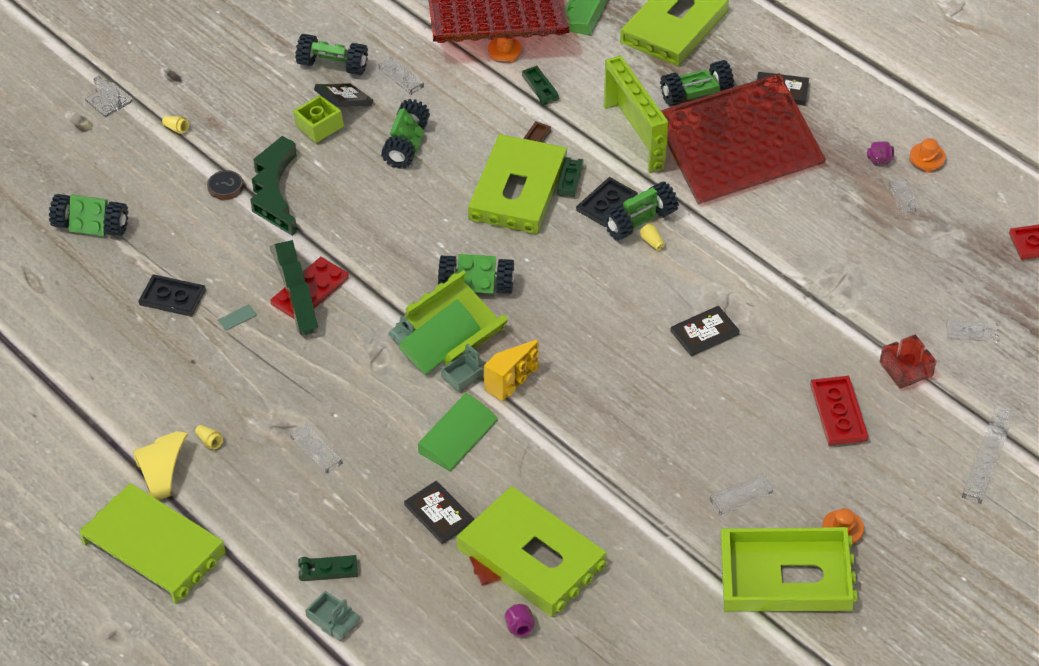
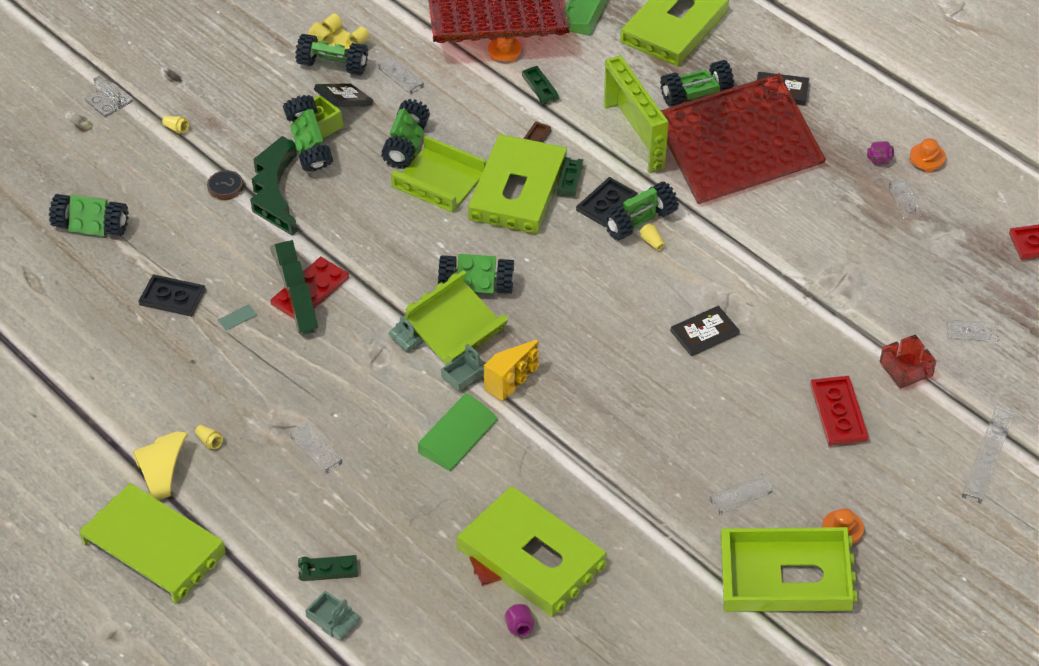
bright green slope [399,299,481,375] -> none
tile [404,480,474,544] -> none
none -> plate [283,95,333,172]
none -> light yellow panel [308,13,370,50]
none -> lime panel [391,135,486,213]

